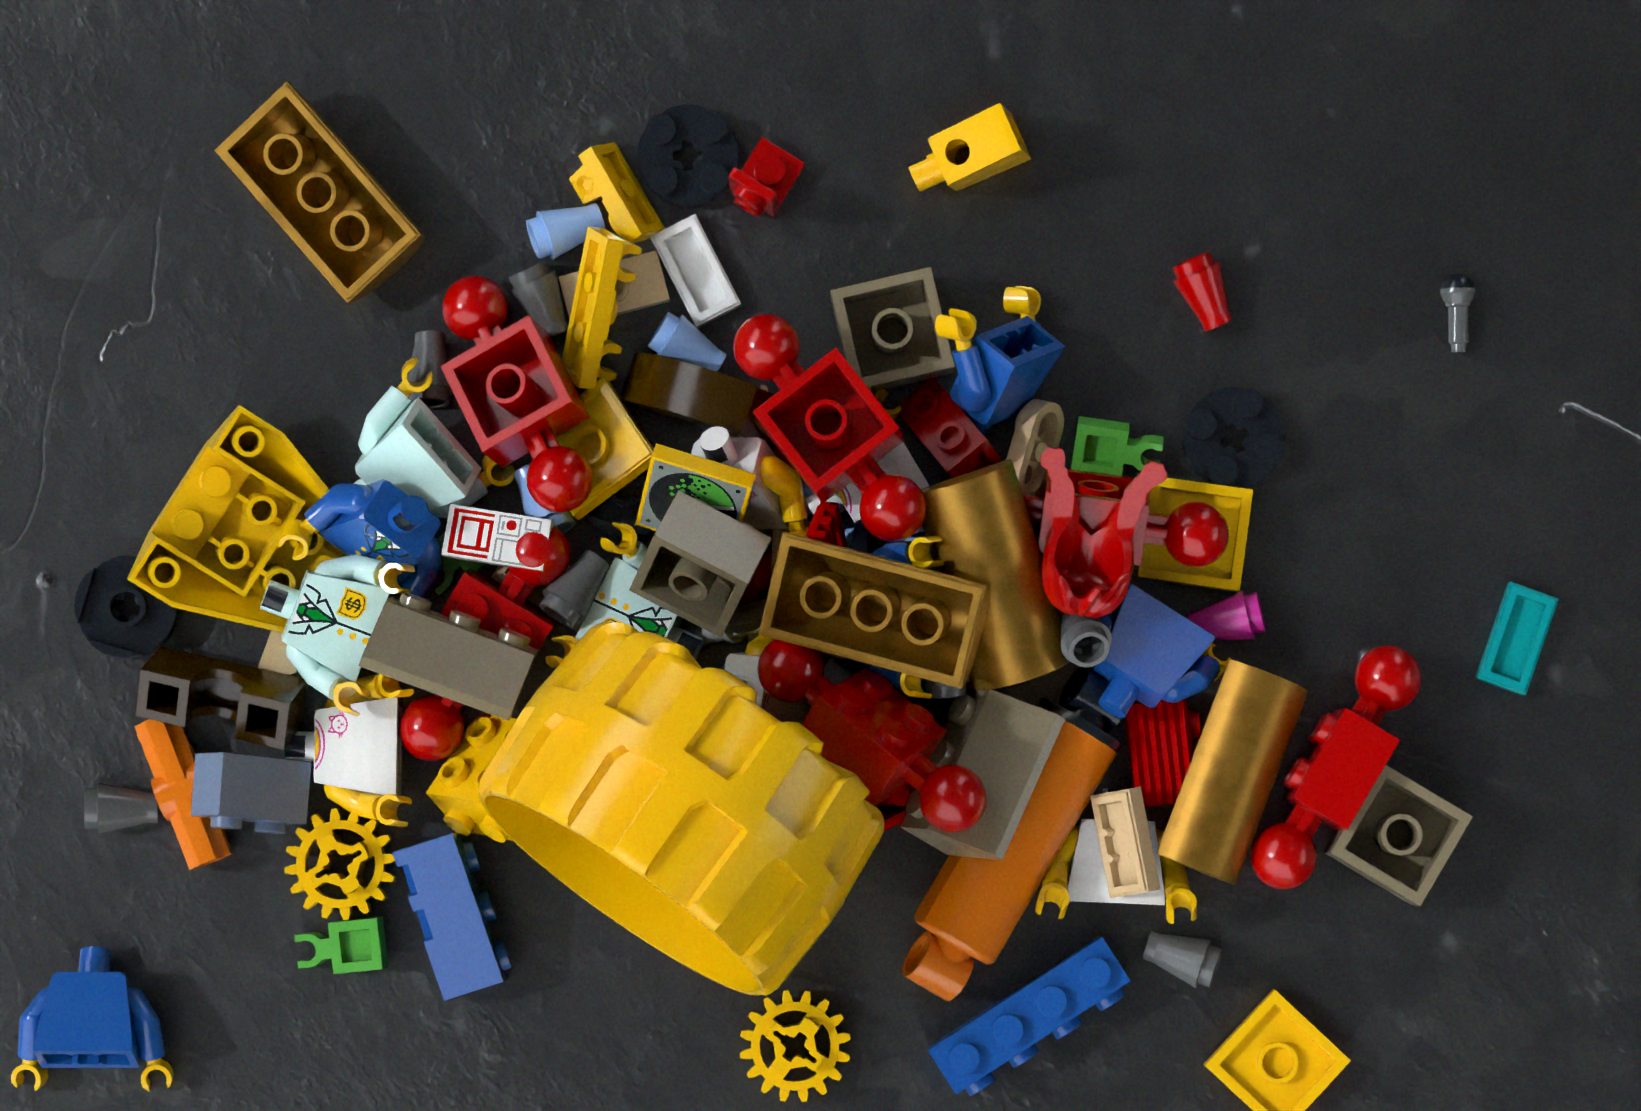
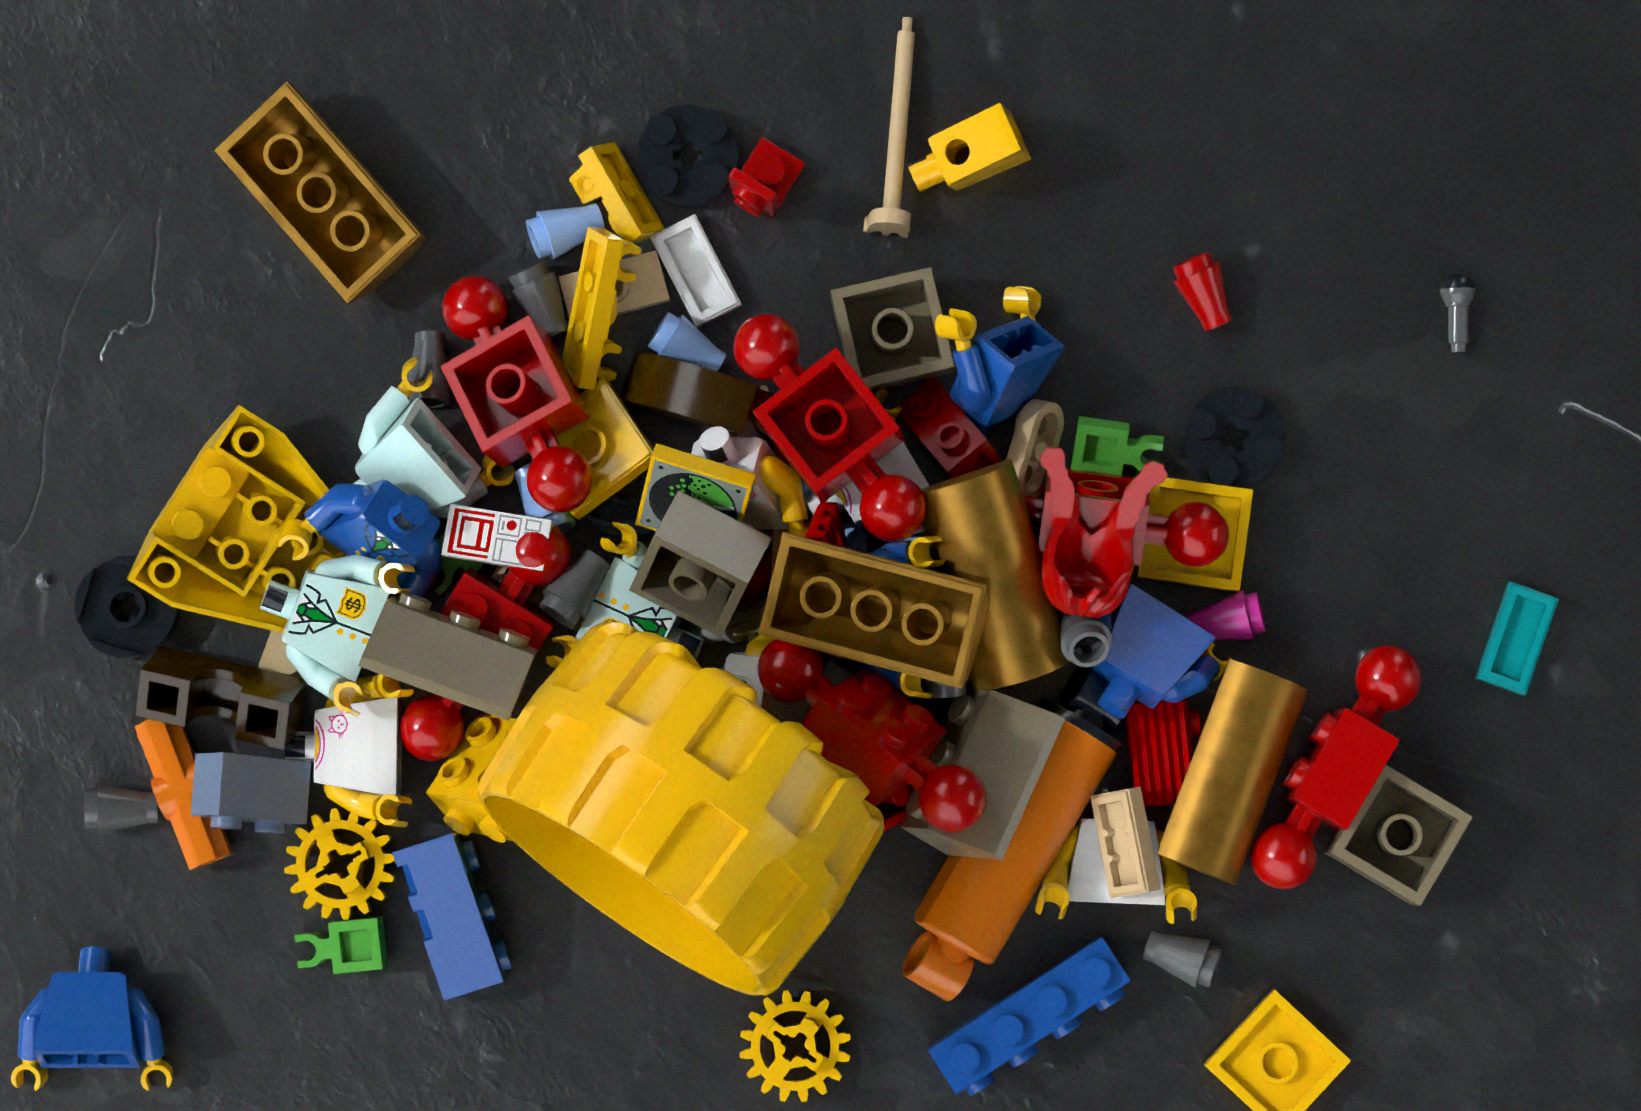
none -> tan piece [863,17,915,238]

